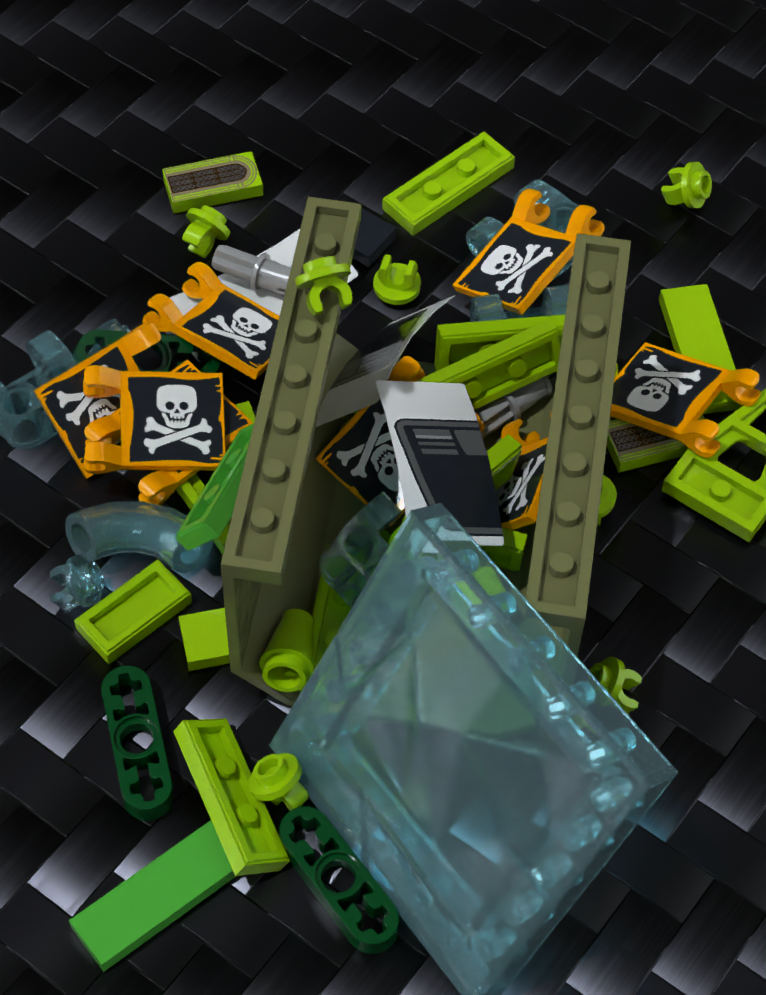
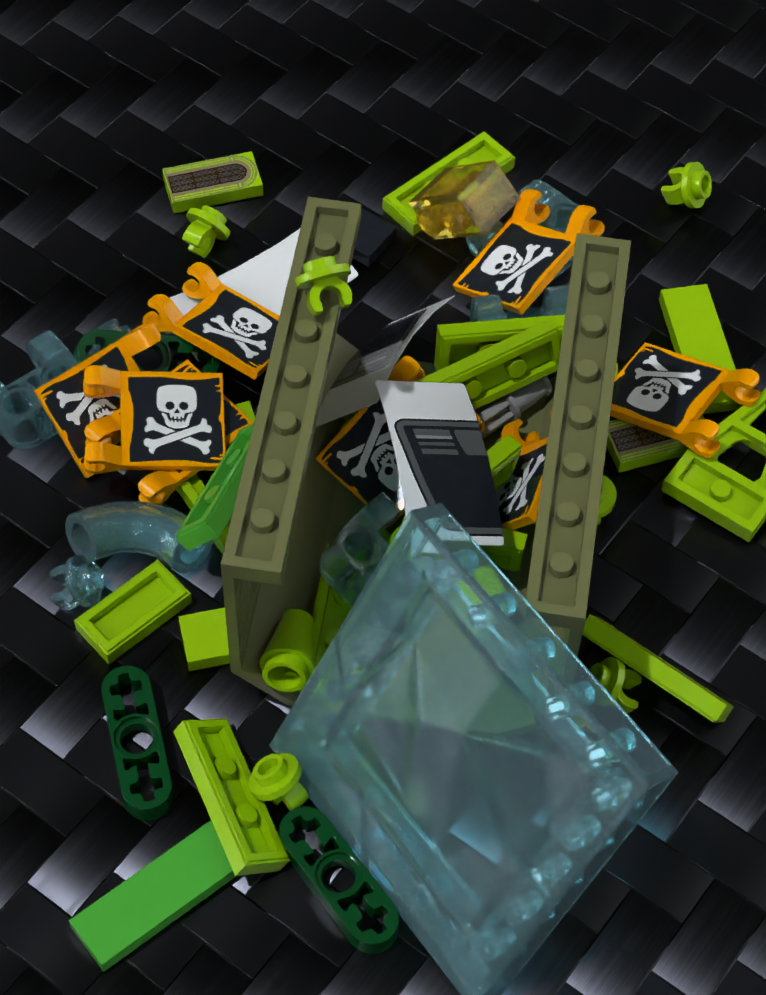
light grey axle [212,245,291,296] -> none
lime plate [373,254,421,305] -> none
none -> clear yellow brick [409,160,521,239]
none -> lime tile [582,614,734,723]

